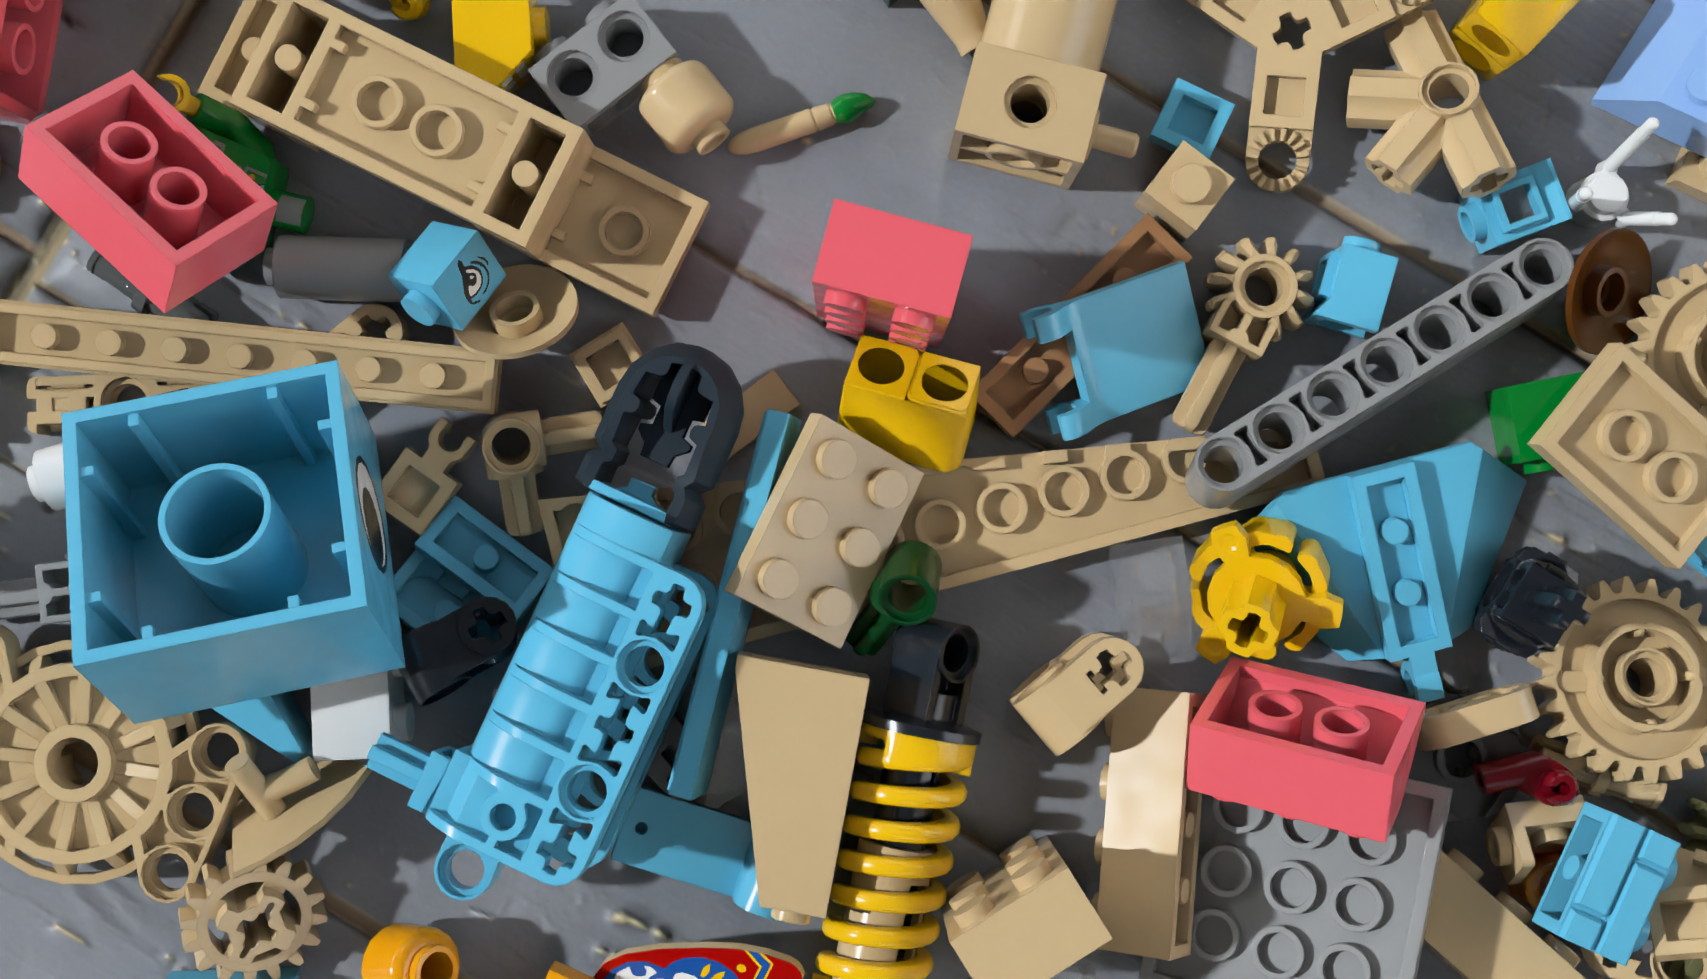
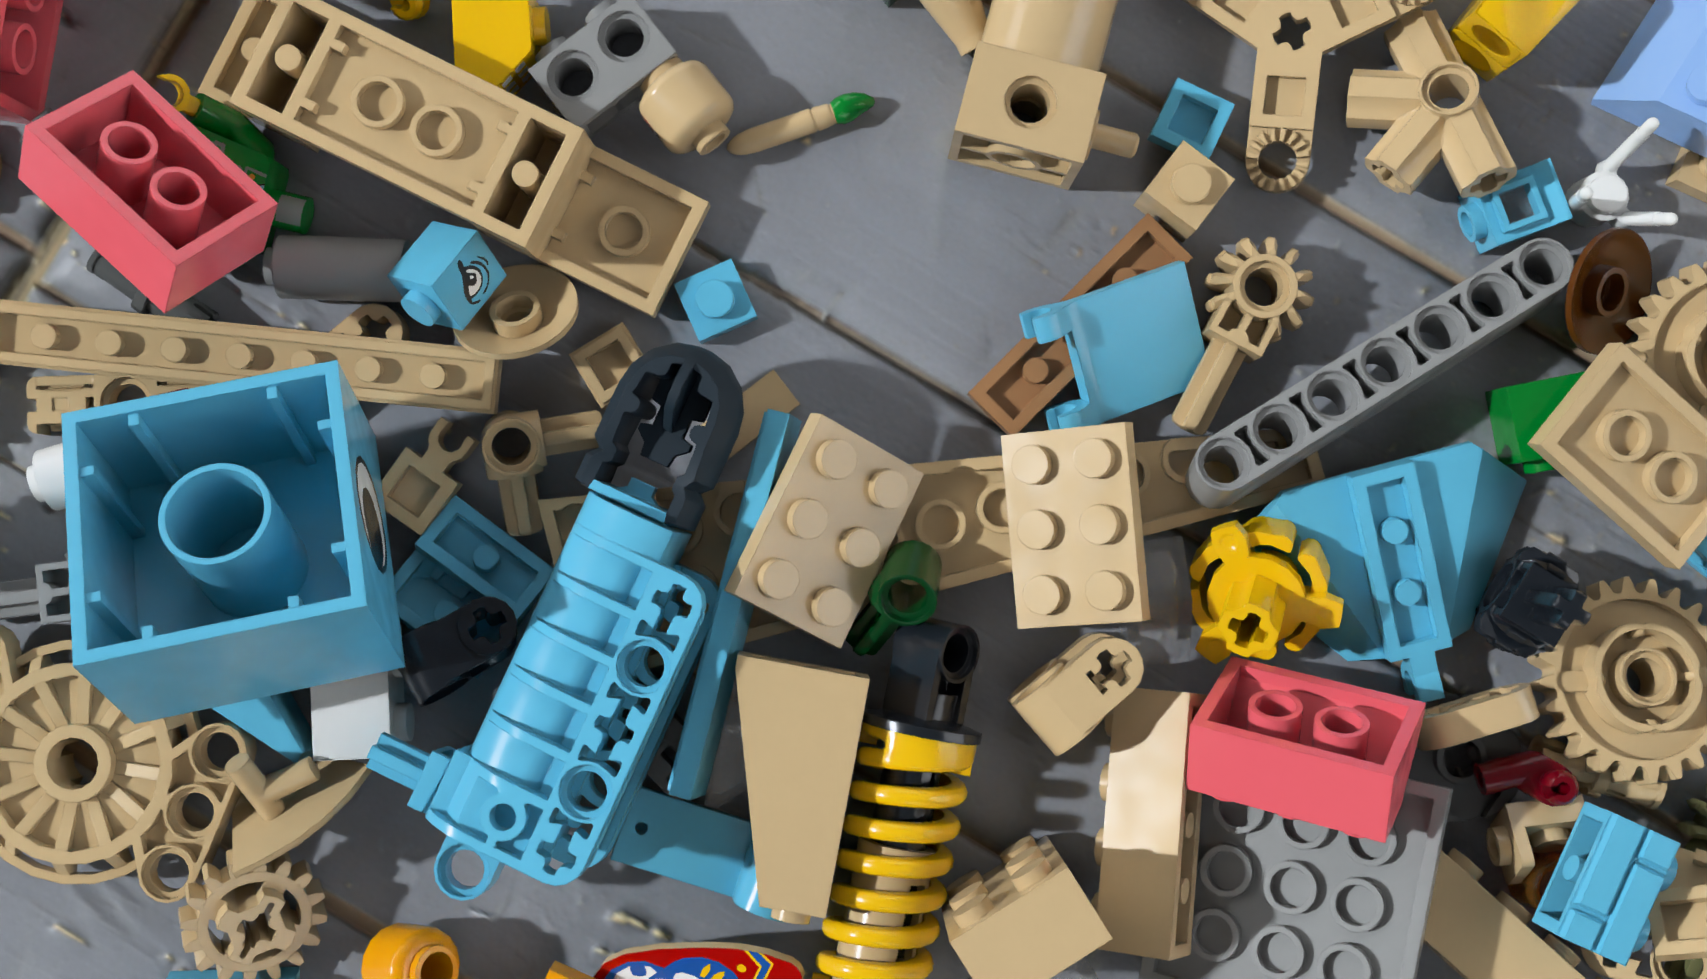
coral brick [812,198,973,351] -> none
yellow piece [837,335,981,472] -> none
medium azure window [1301,236,1399,339] -> none
none -> medium azure plate [674,259,758,344]
none -> tan plate [1001,422,1151,629]

